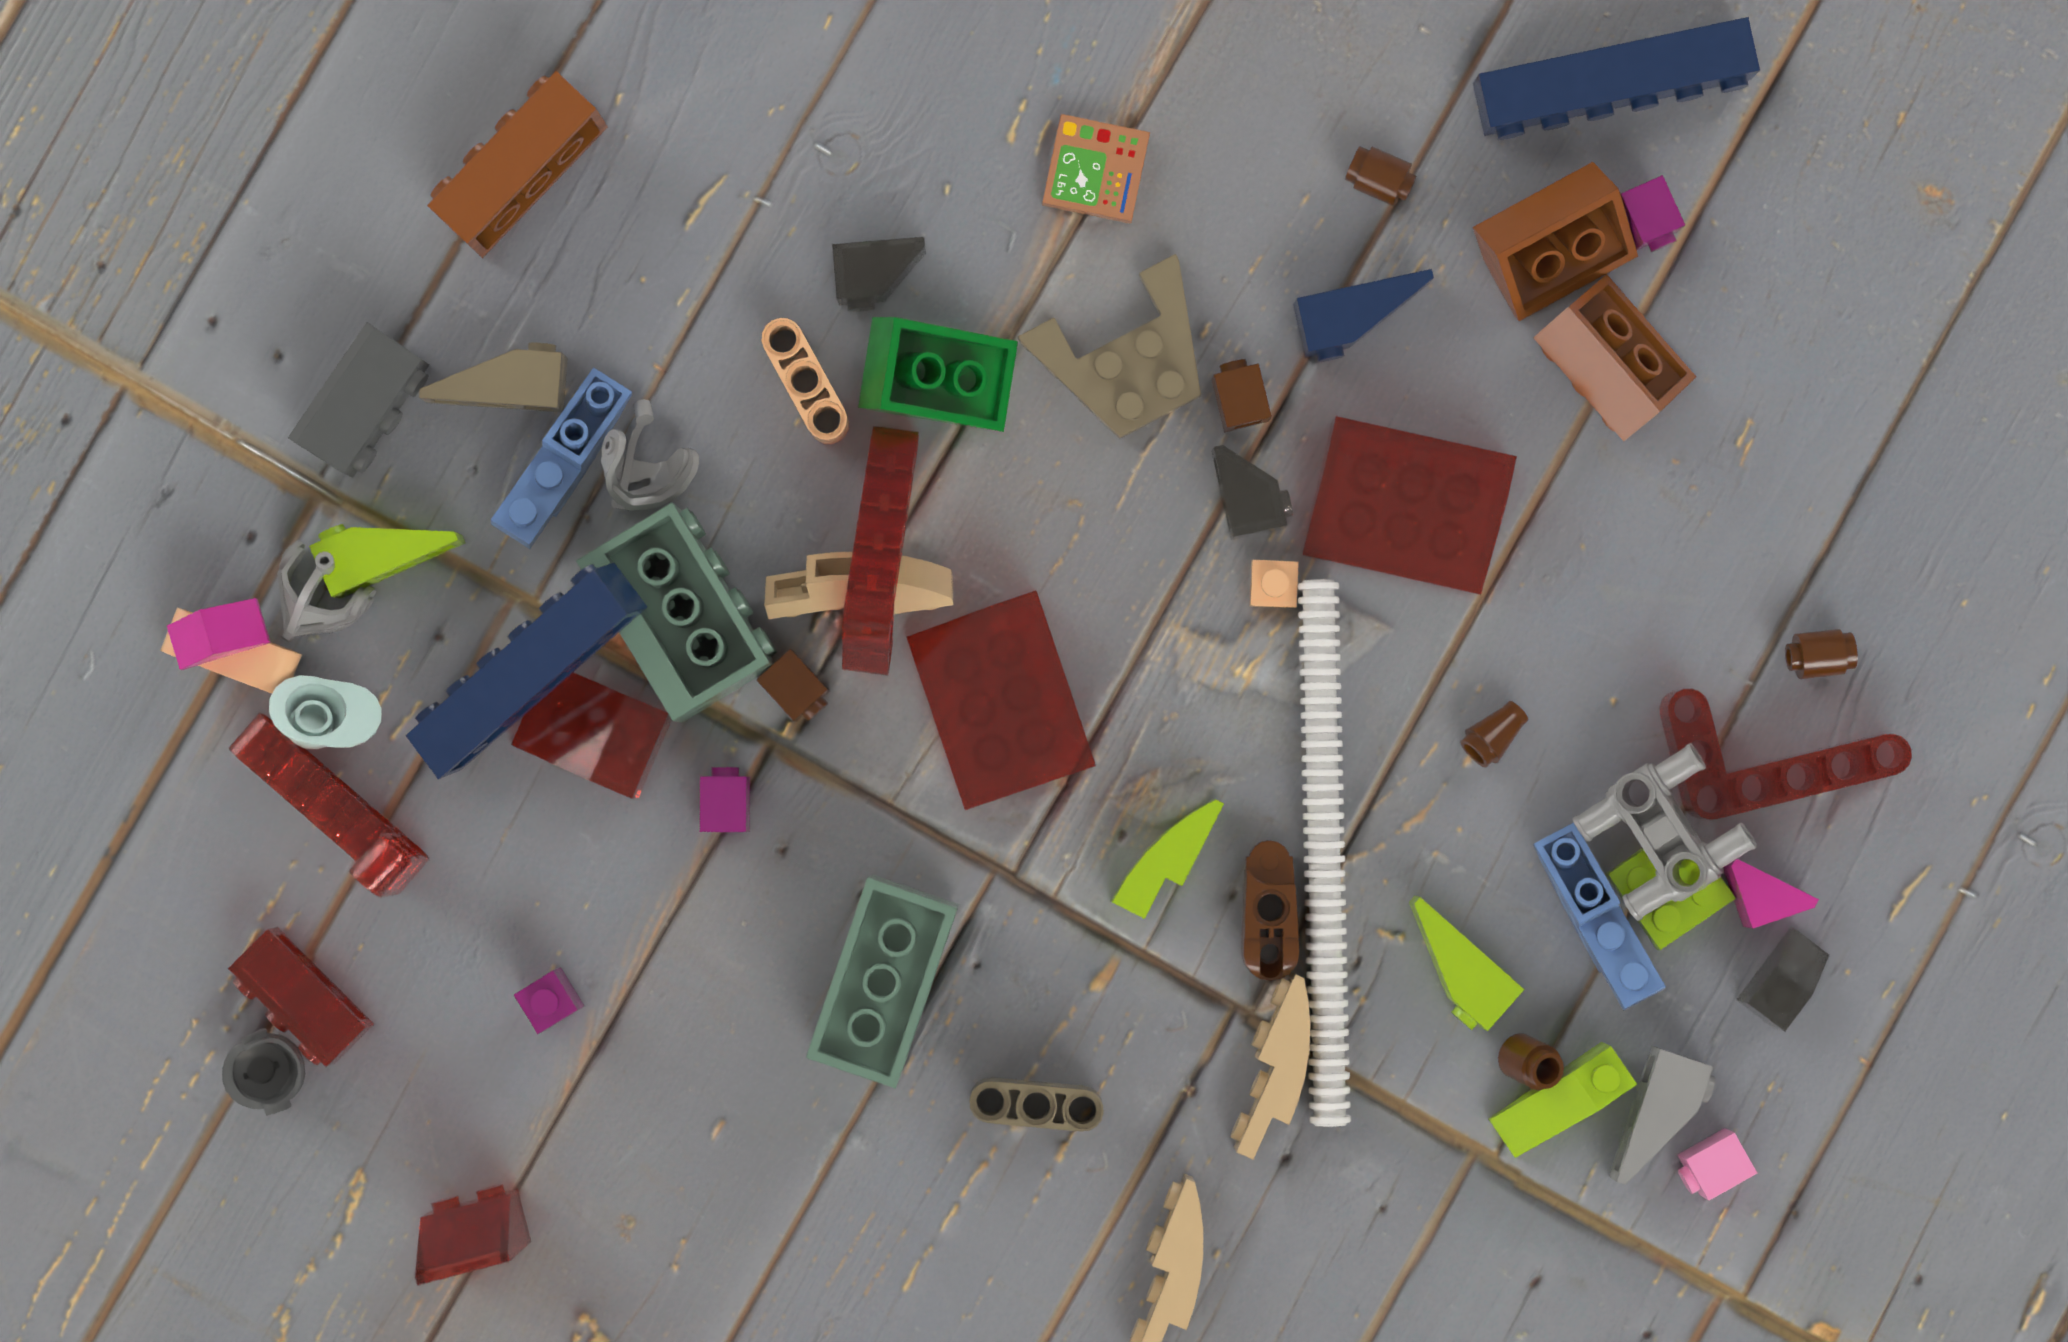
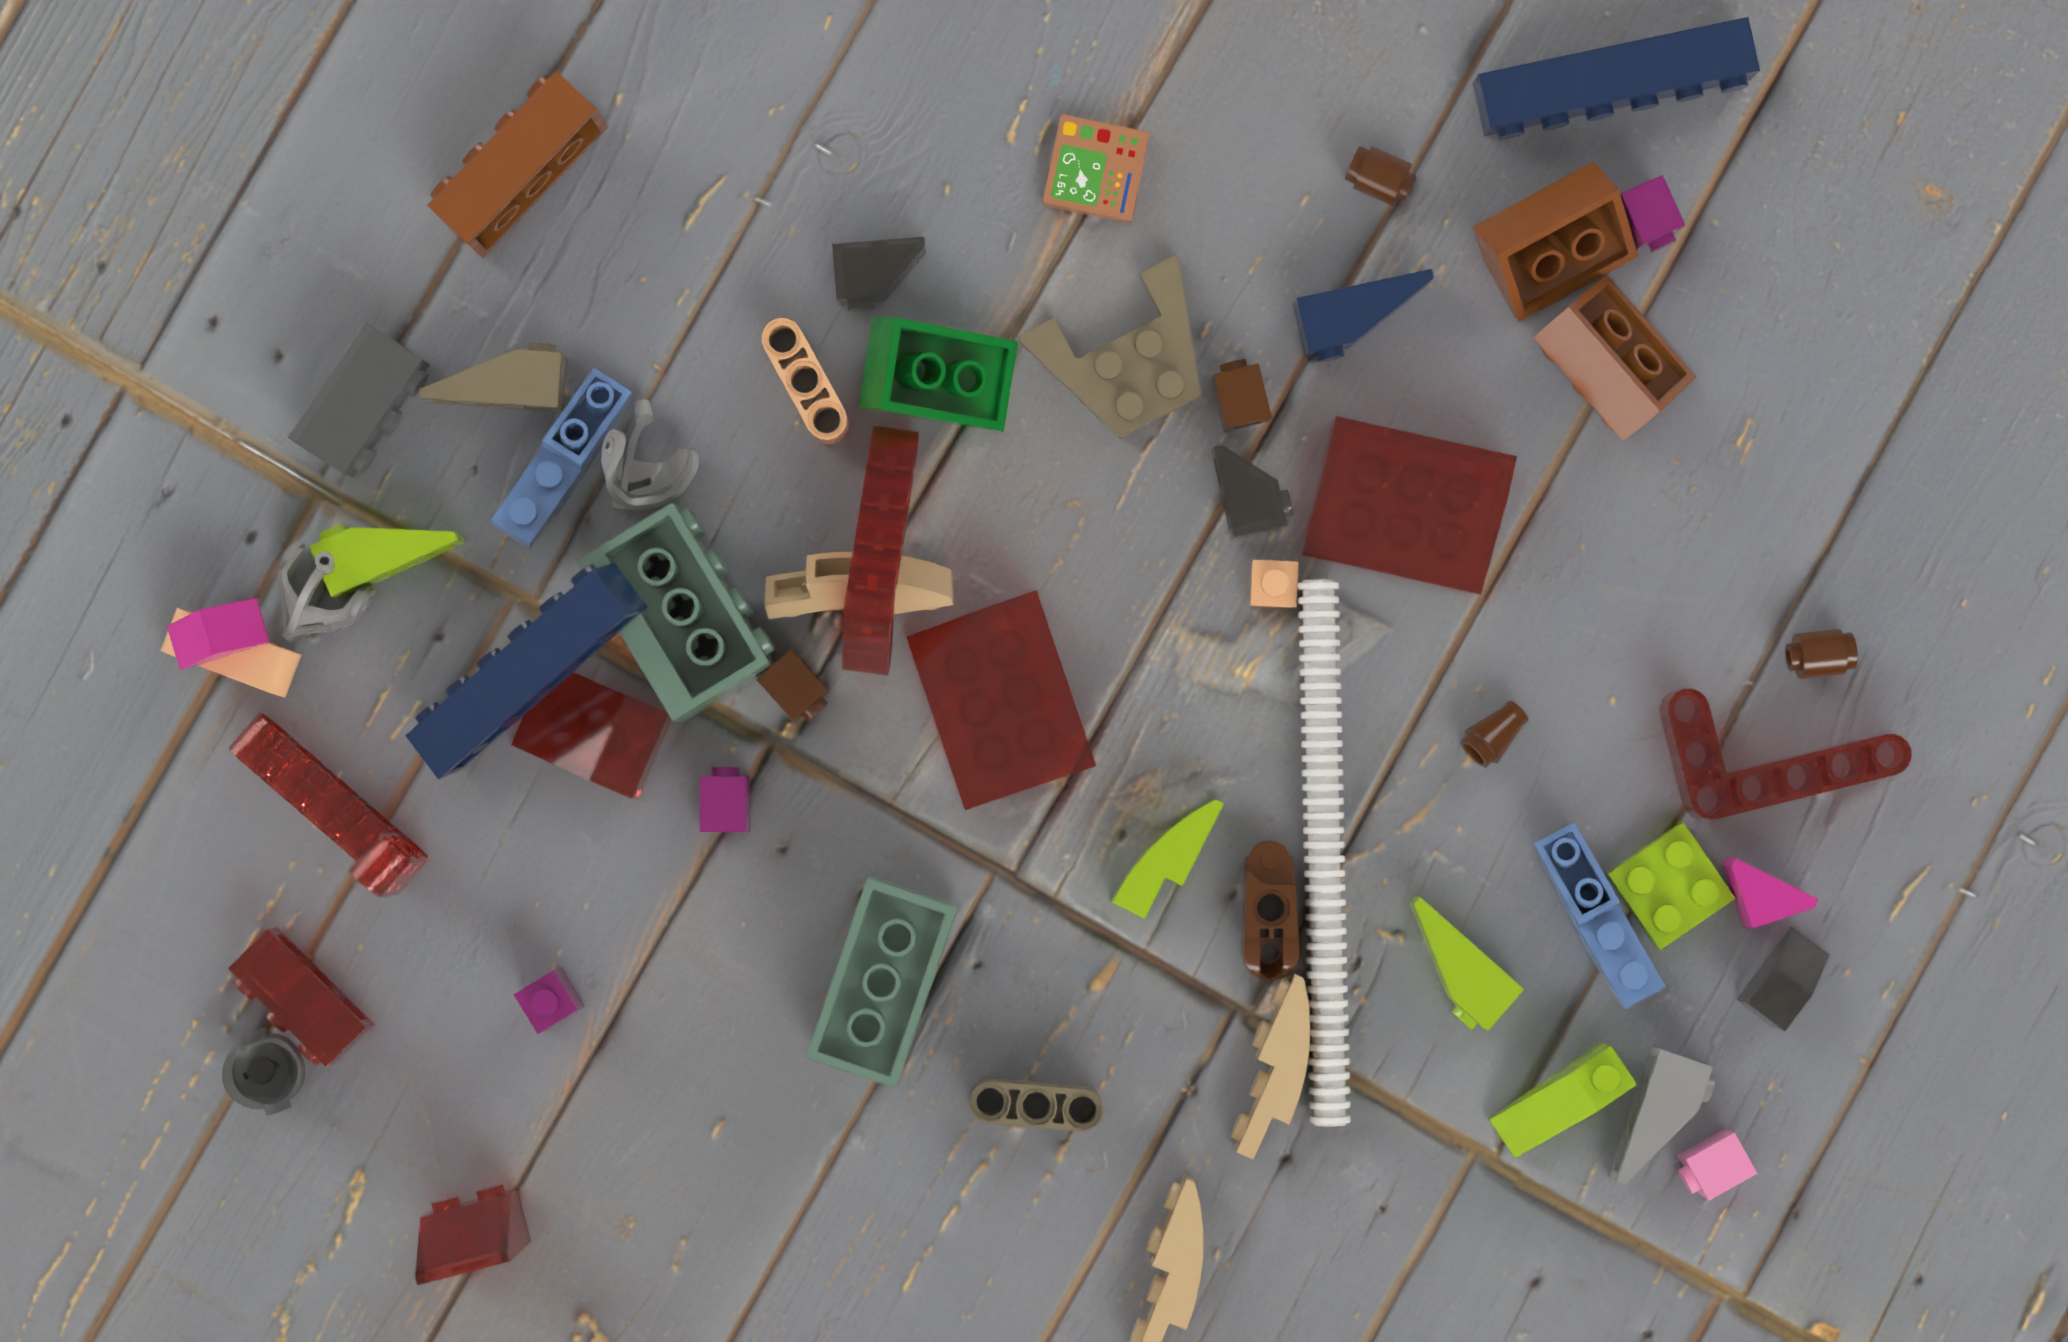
light aqua piece [269,675,382,749] -> none
reddish brown brick [1498,1033,1564,1090] -> none
light grey piece [1573,743,1757,921] -> none

